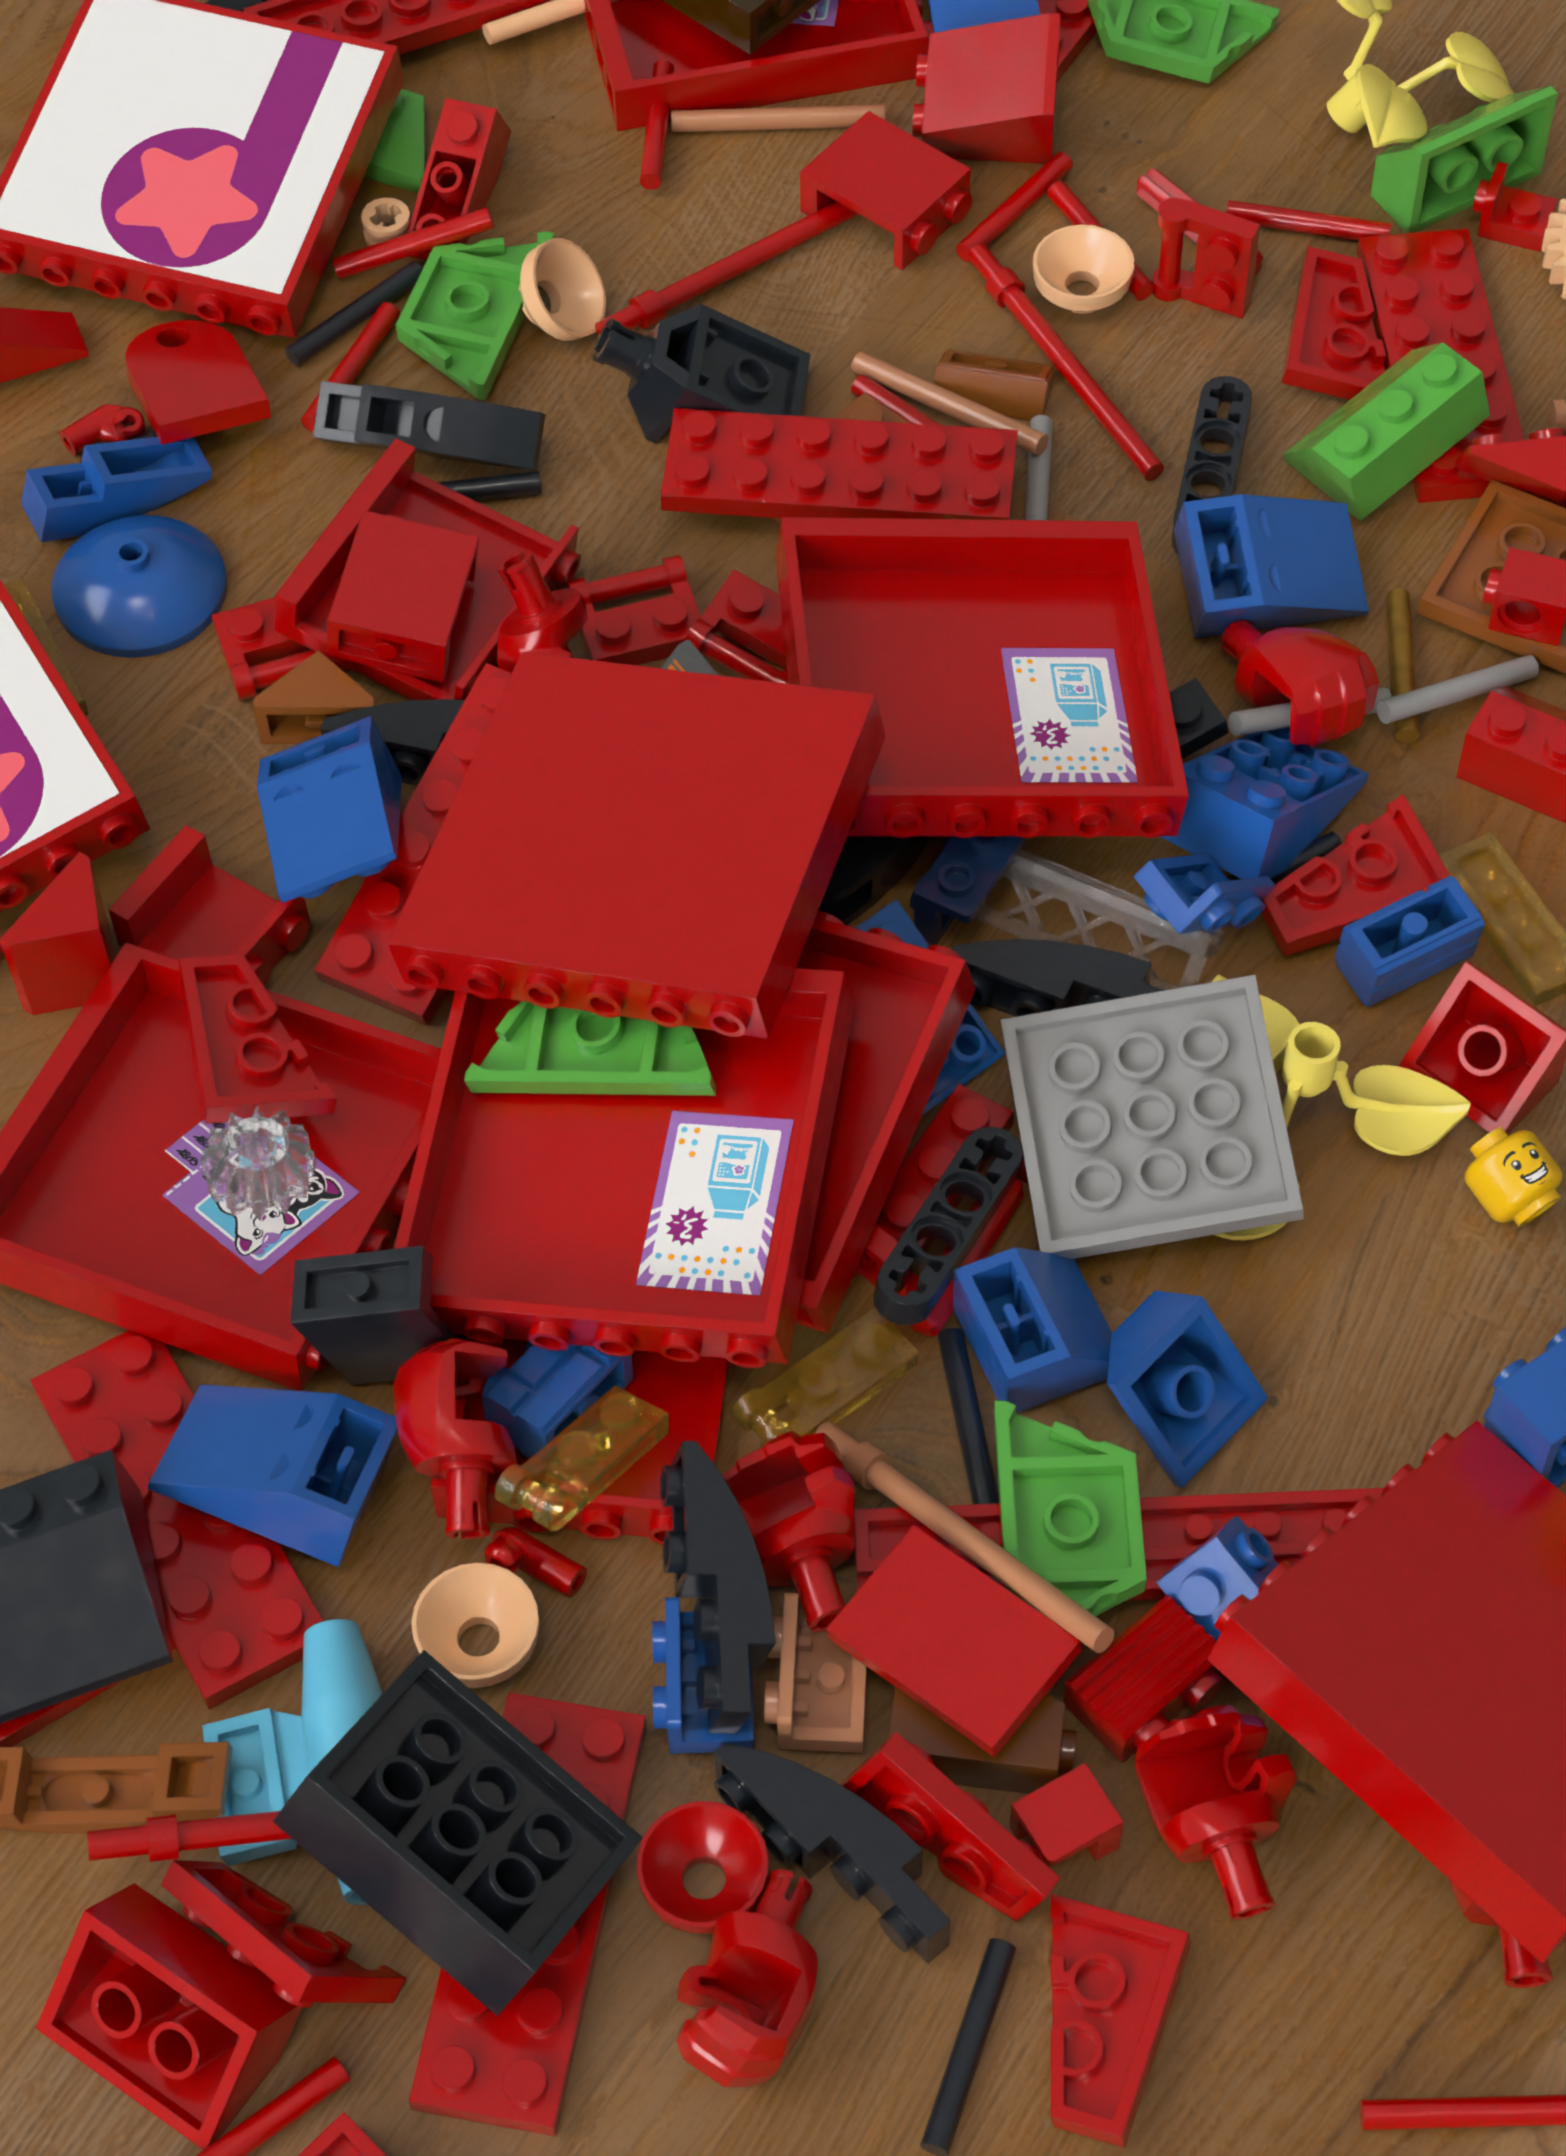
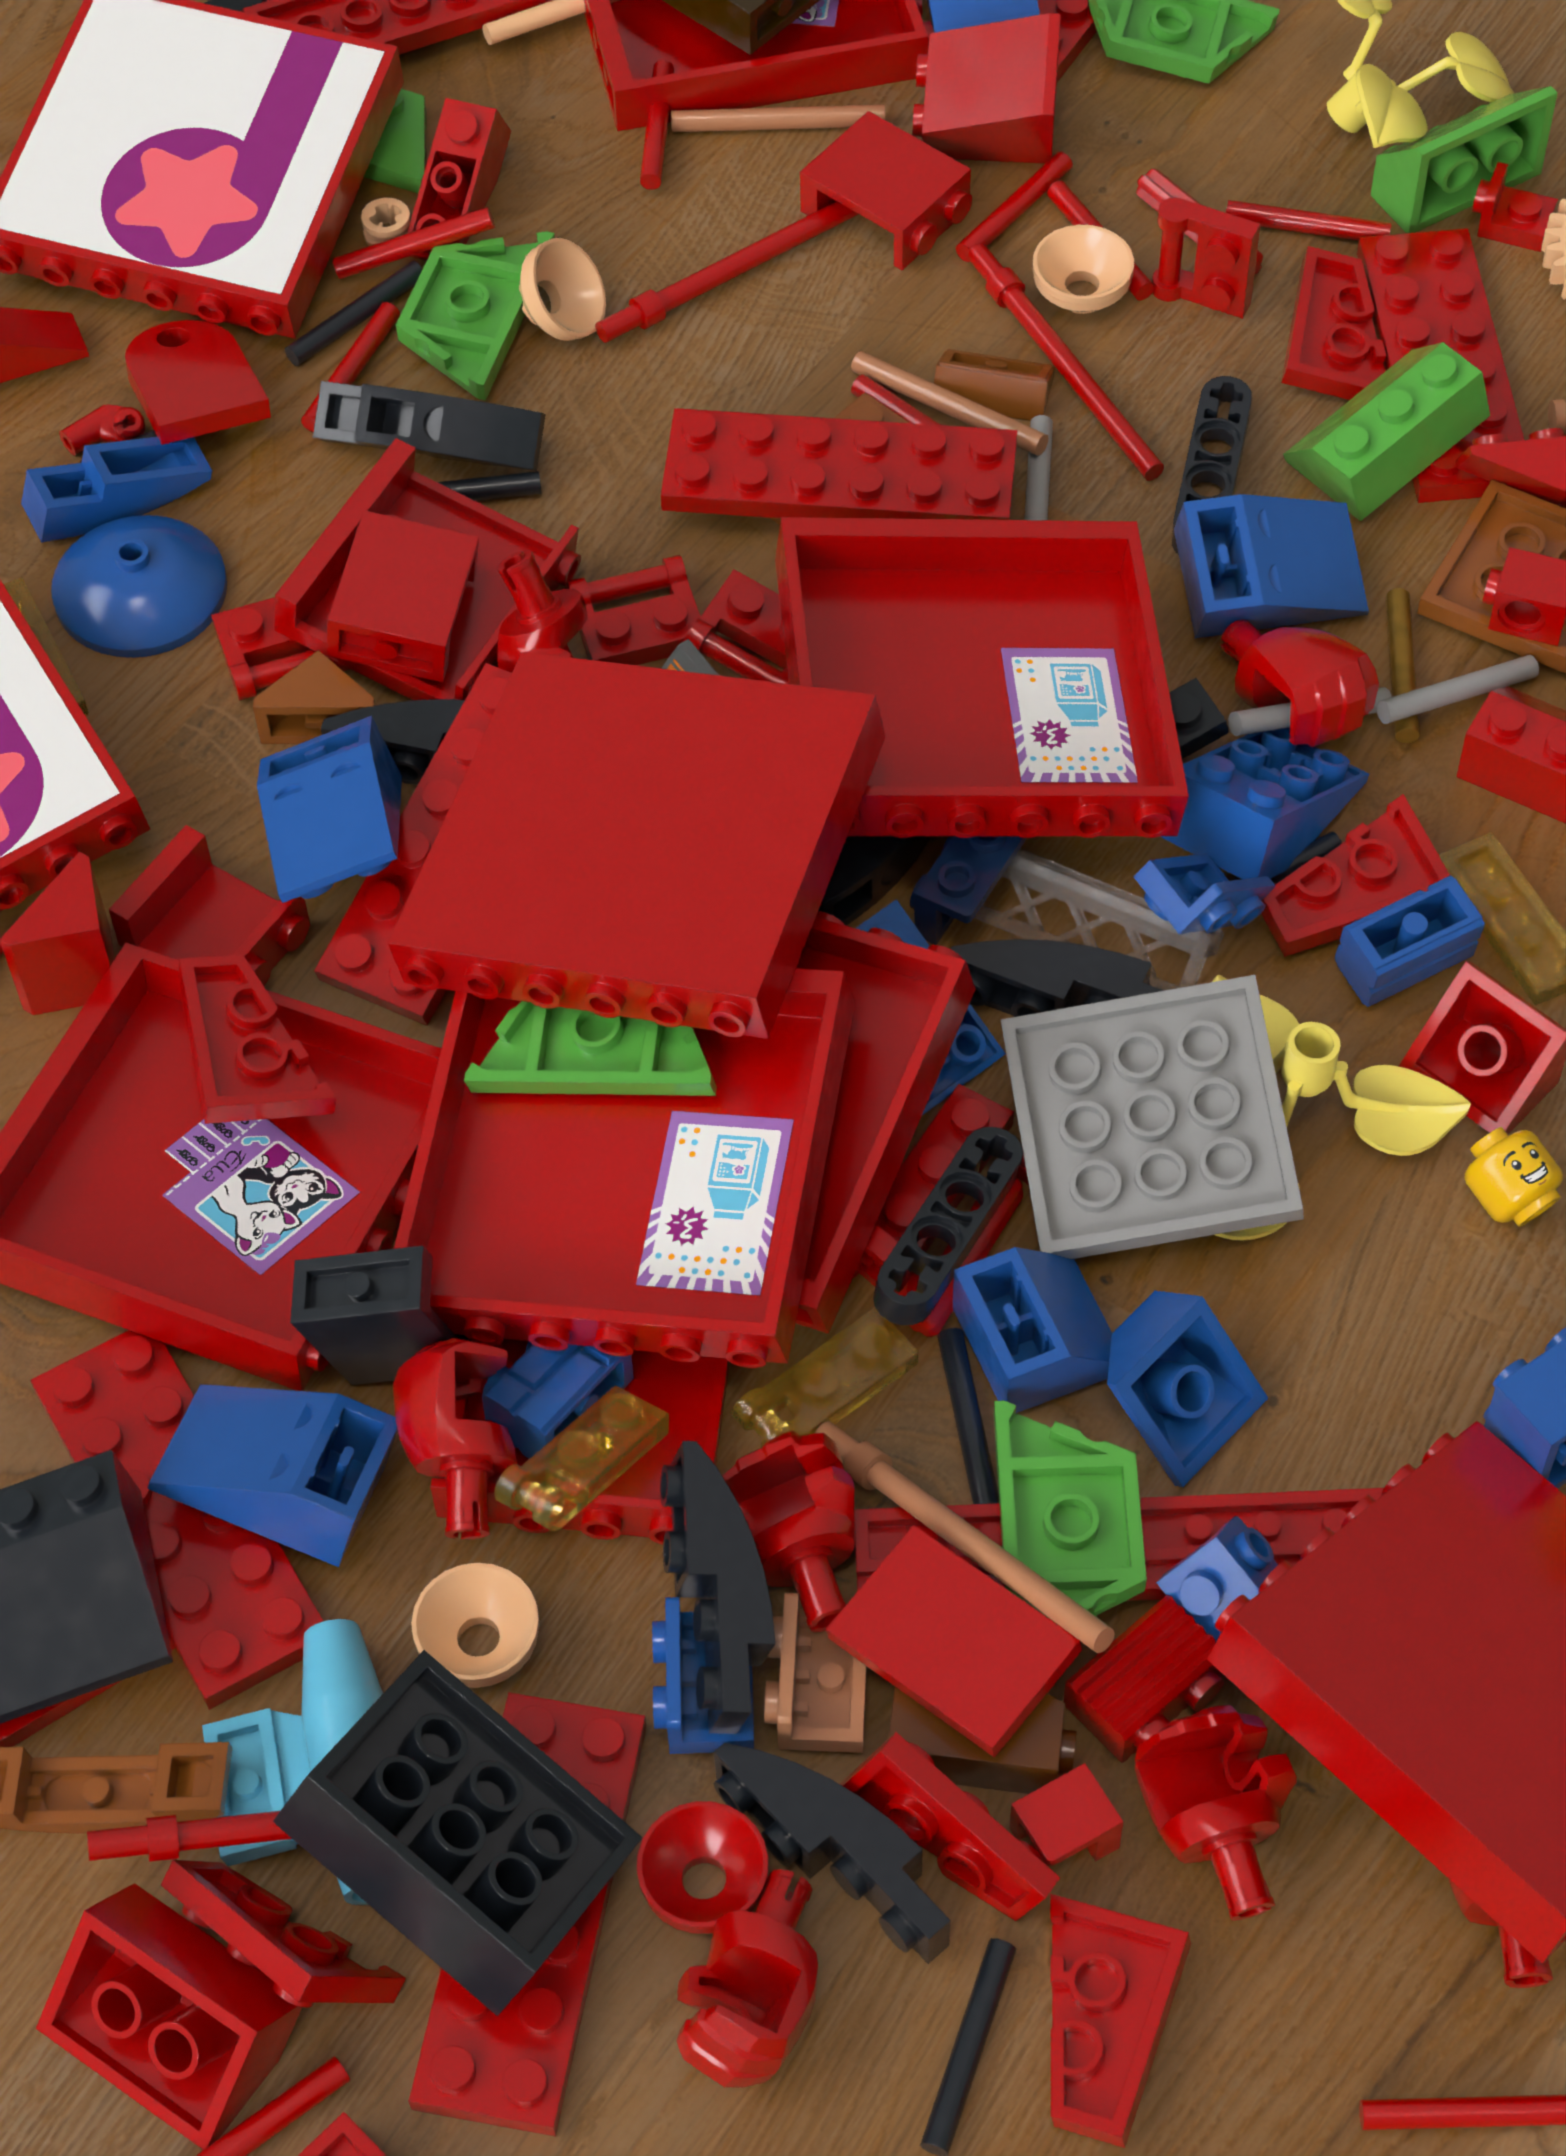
clear gear [201,1106,316,1221] -> none
red arm [484,1527,587,1598] -> none
black plate [593,304,811,444] -> none

